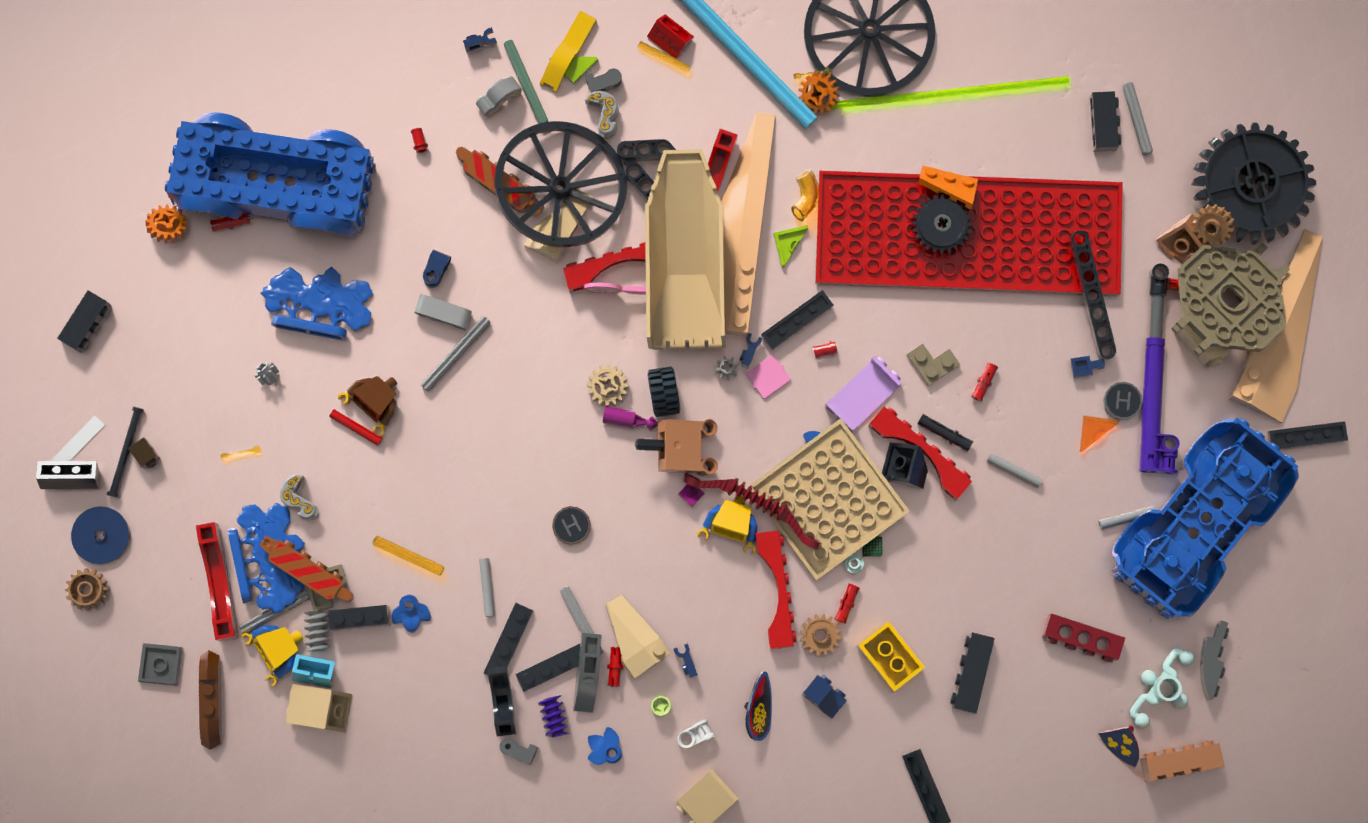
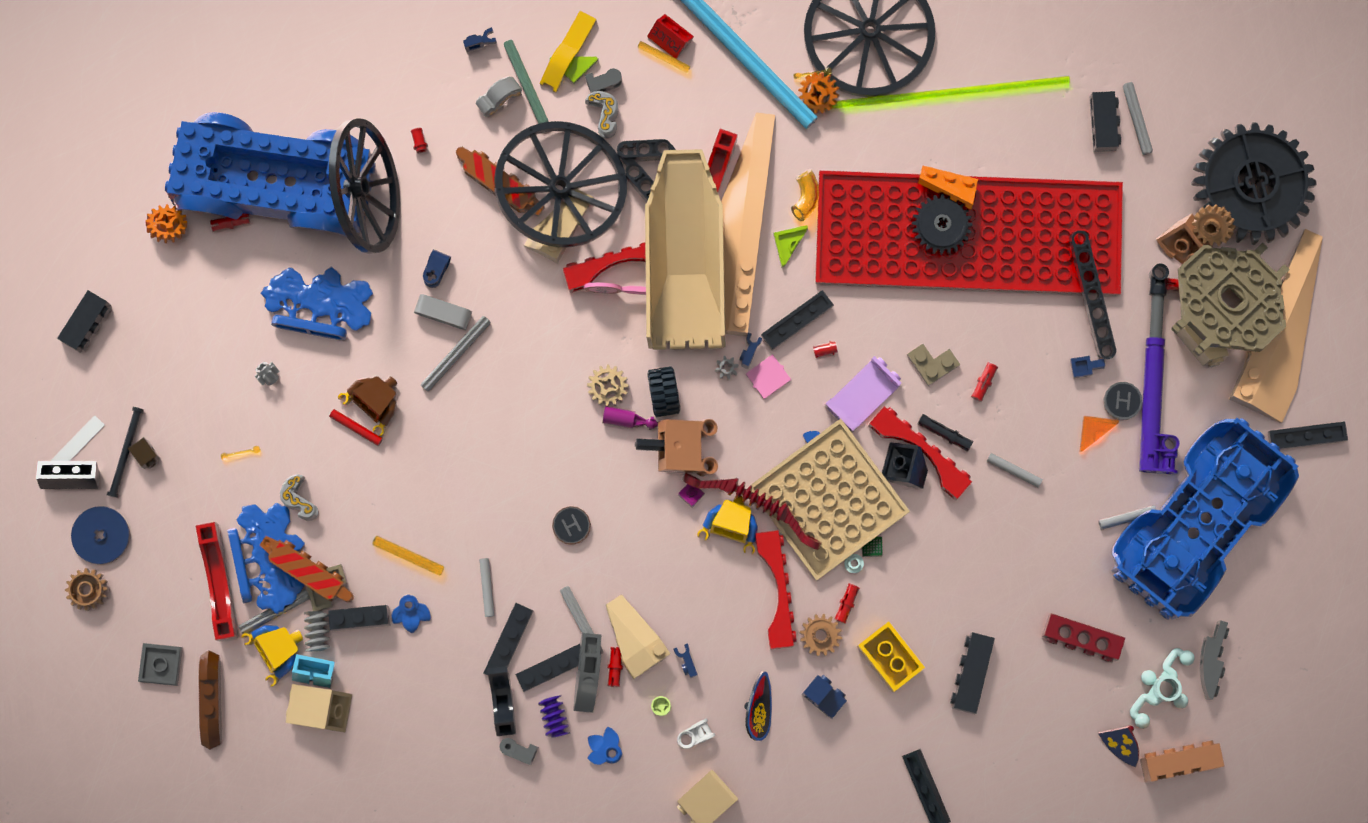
none -> black wheel [329,118,400,254]

